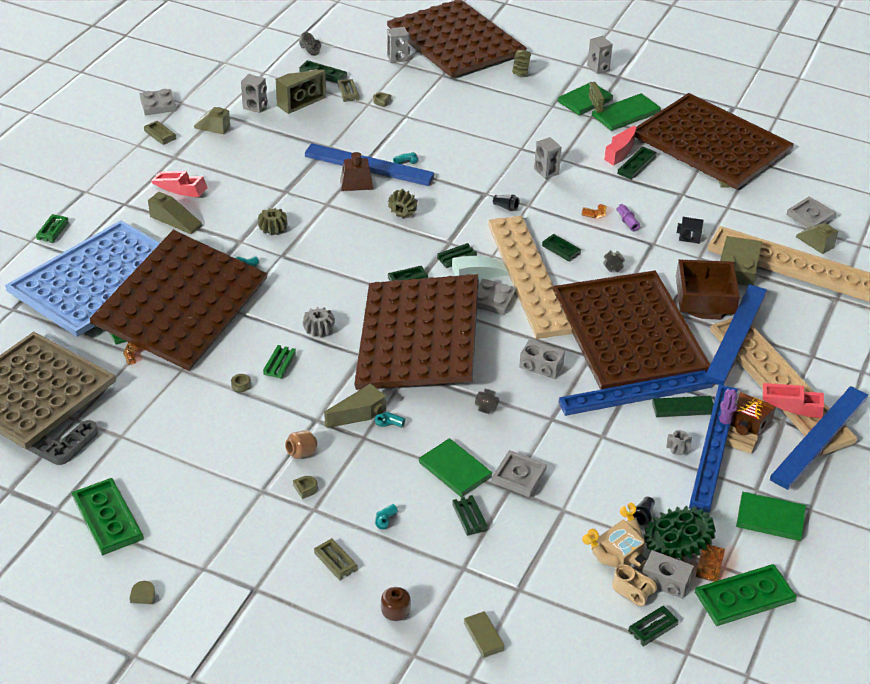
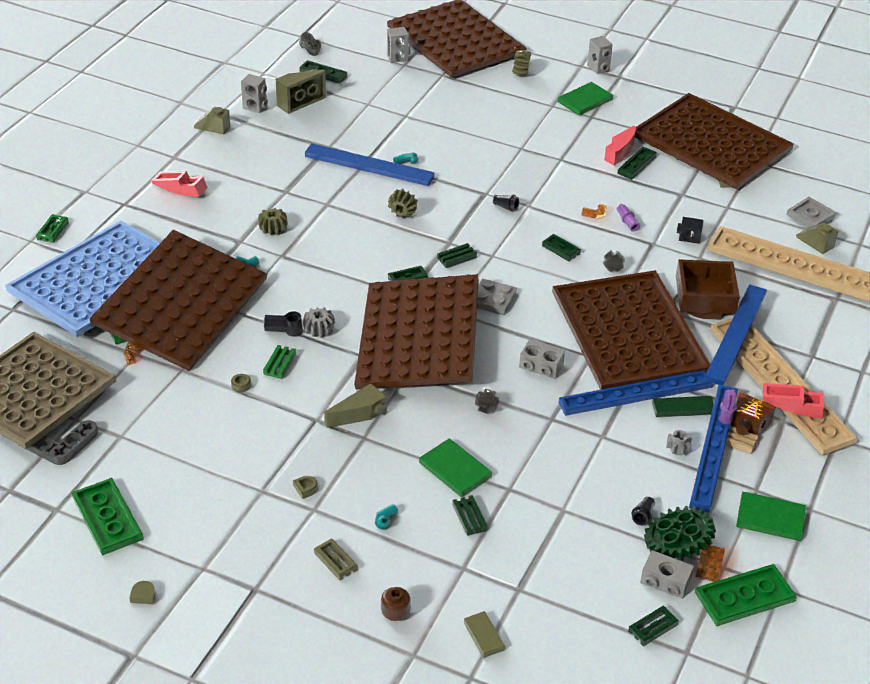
light grey plate [139,89,176,115] -> none
olive tile [144,121,176,145] -> none
olive slope [148,192,202,234] -> none
medium nougat head [285,430,317,459] -> none
olive tile [338,79,359,102] -> none
reddish brown torso [340,152,373,191] -> none
olive tile [373,92,391,107] -> none
teal arm [375,412,405,428] -> none
light aqua slope [452,256,509,281] -> none
tan plate [488,216,572,339] -> none
light grey plate [491,450,547,497] -> none
light grey brick [534,137,562,179] -> none
tan torso [582,502,647,570] -> none
olive tile [589,82,604,113] -> none
green tile [592,93,661,131] -> none
tan piece [612,564,657,606] -> none
olive slope [720,236,762,286] -> none
blue tile [770,386,868,490] -> none
none -> black piece [264,311,303,337]

